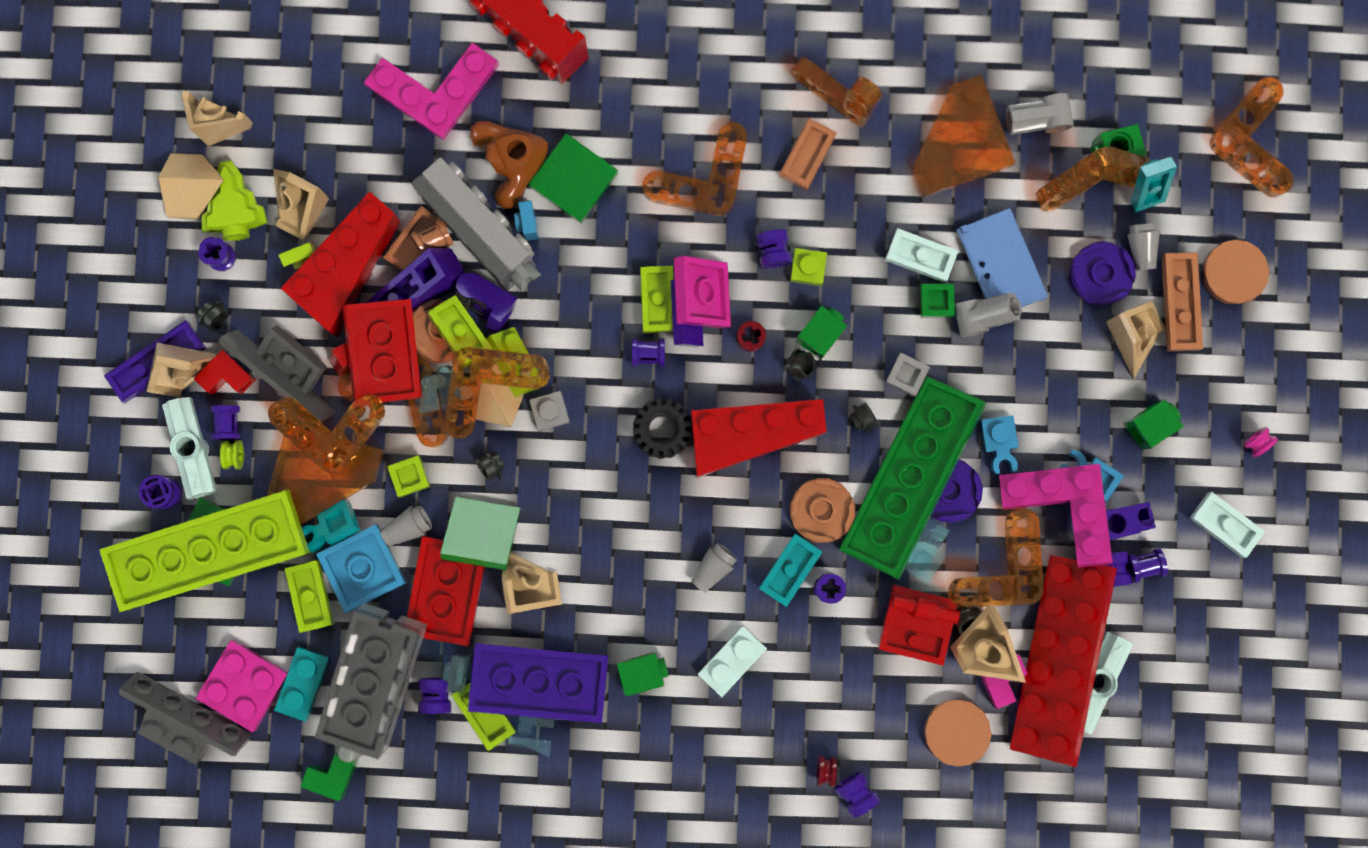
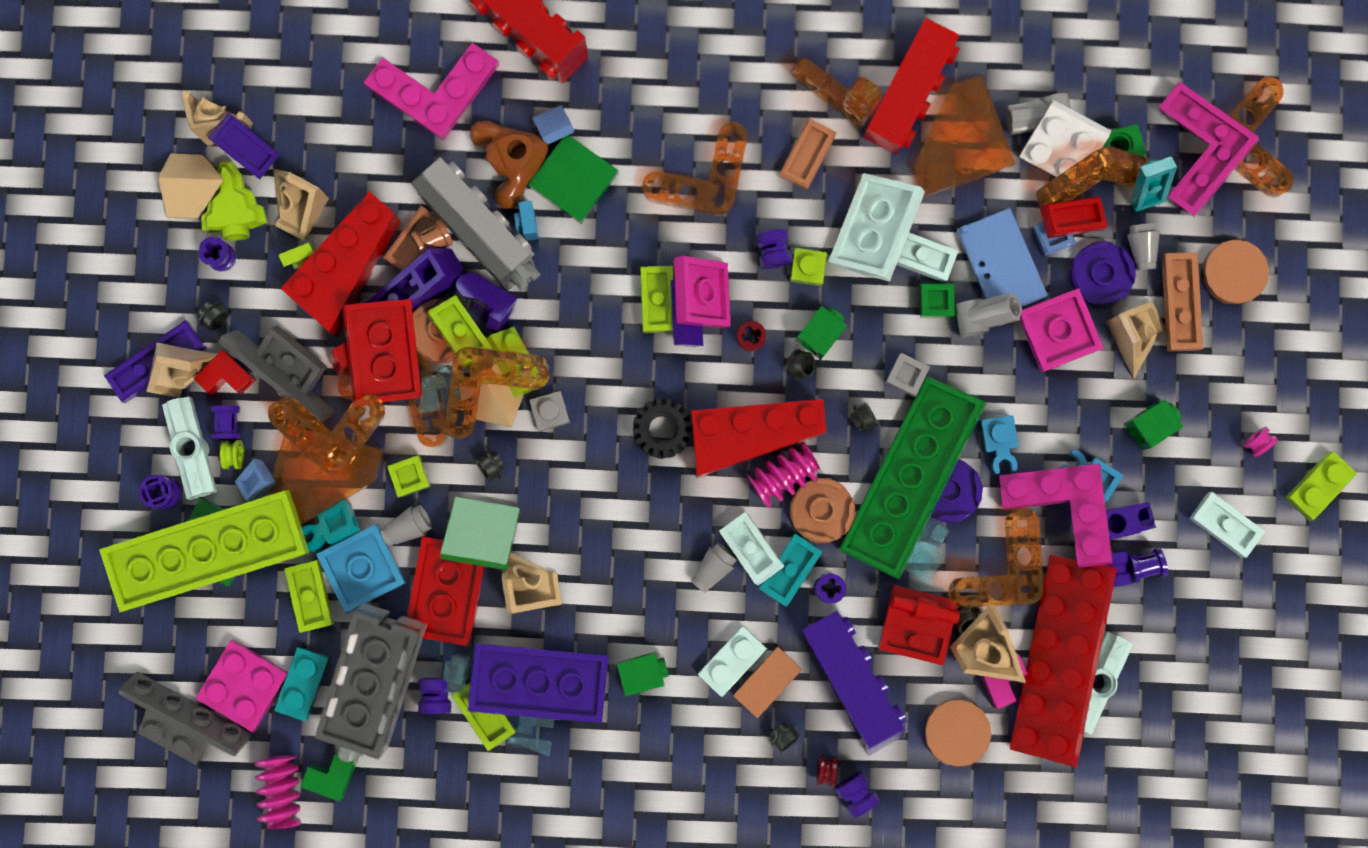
dark purple bush [632,338,665,367] -> none
none -> dark purple tile [208,113,280,179]
none -> medium blue tile [234,458,276,502]
none -> dark pink piece [255,755,301,829]
none -> medium blue tile [532,105,574,144]
none -> light aqua plate [719,512,785,586]
none -> nougat tile [733,646,802,719]
none -> dark pink piece [746,441,821,508]
none -> pearl dark grey plate [770,722,801,753]
none -> dark purple wedge [802,611,907,756]
none -> light aqua plate [828,173,925,282]
none -> red brick [863,17,960,155]
none -> white plate [1019,100,1111,187]
none -> dark pink plate [1019,288,1104,373]
none -> medium blue tile [1032,222,1076,257]
none -> red tile [1040,197,1108,238]
none -> dark pink plate [1158,82,1259,217]
none -> lime plate [1285,451,1357,521]

